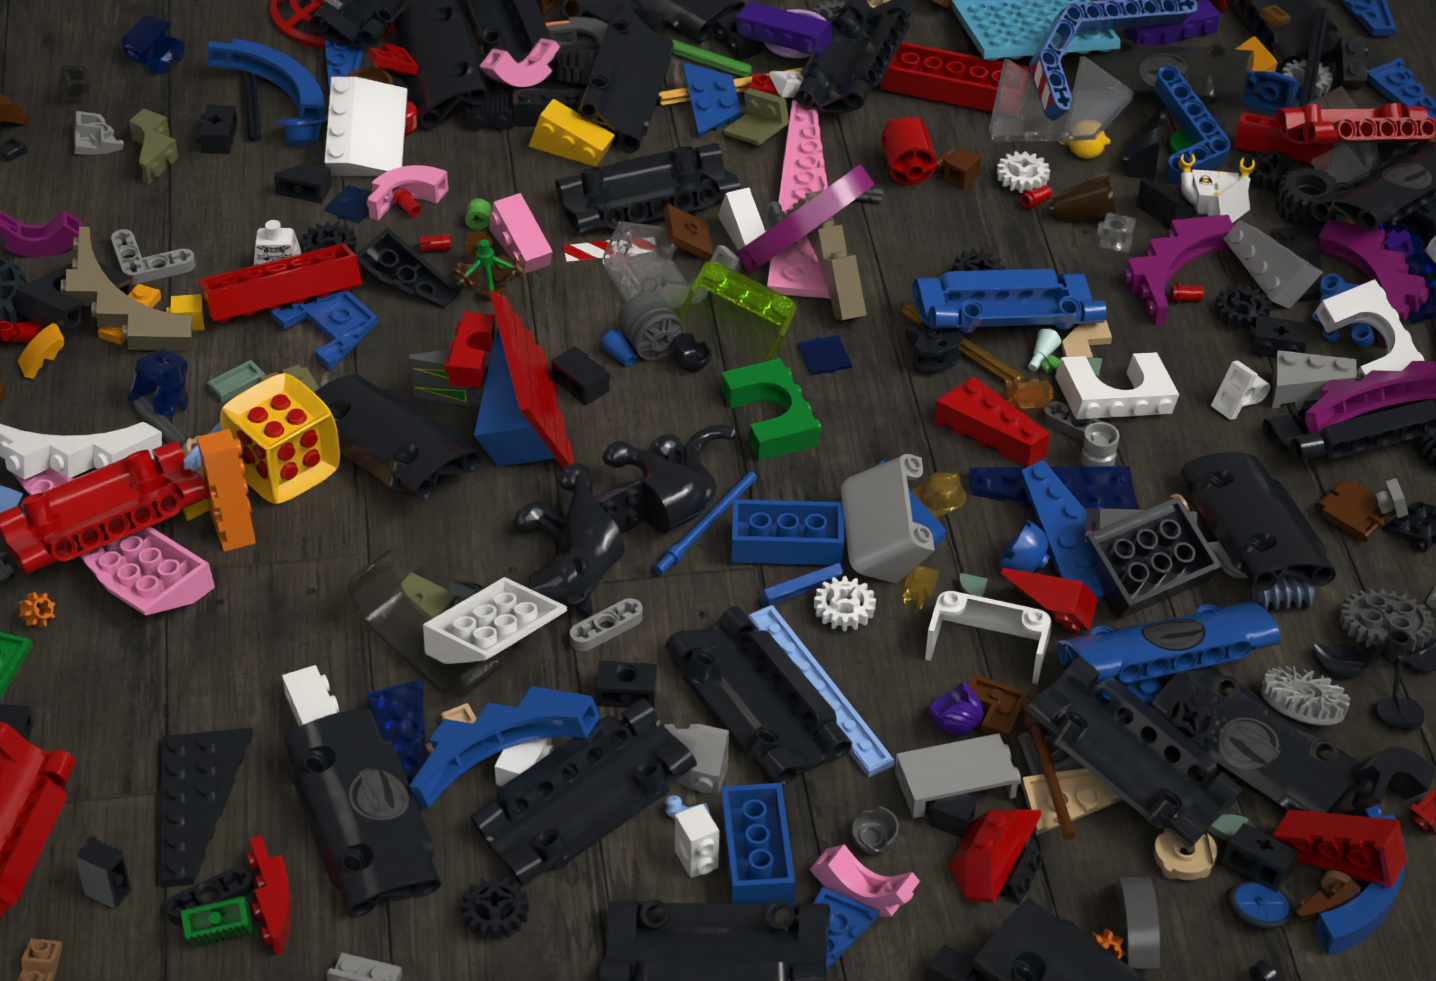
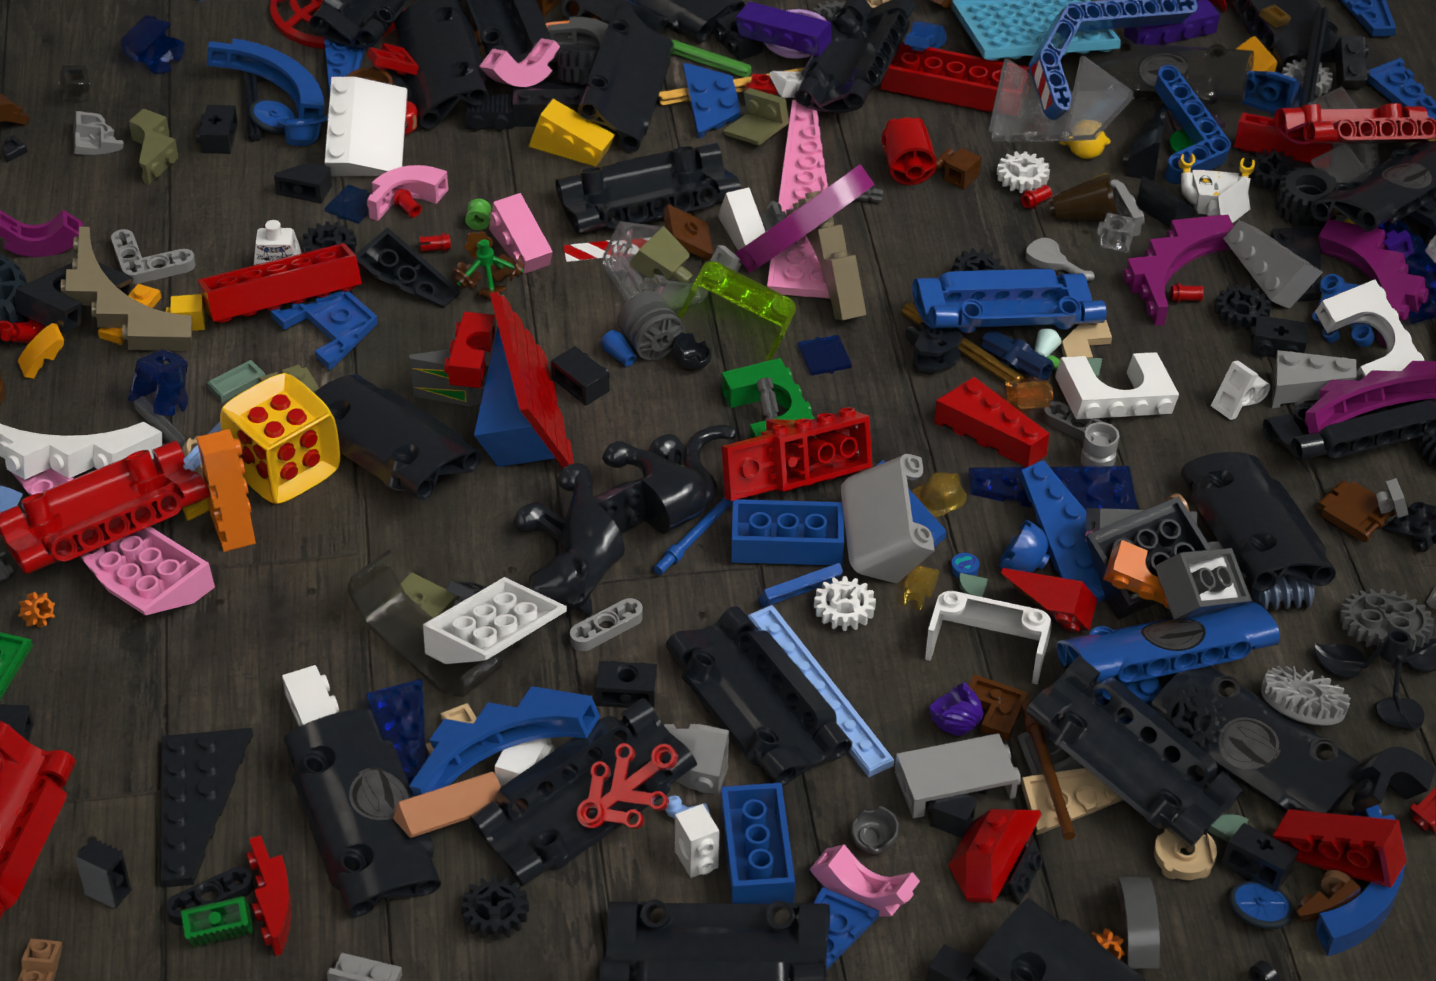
none -> blue wheel [249,99,298,133]
none -> nougat slope [393,772,501,838]
none -> red plant [577,743,678,829]
none -> olive torso [629,226,693,287]
none -> red wedge [721,407,872,501]
none -> dark grey axle [757,378,779,420]
none -> blue slope [905,21,947,51]
none -> blue tile [951,553,979,579]
none -> dark blue piece [981,330,1054,382]
none -> light grey piece [1026,238,1095,281]
none -> orange arch [1103,540,1169,609]
none -> light grey hinge [1110,180,1144,237]
none -> dark grey slope [1155,548,1251,619]

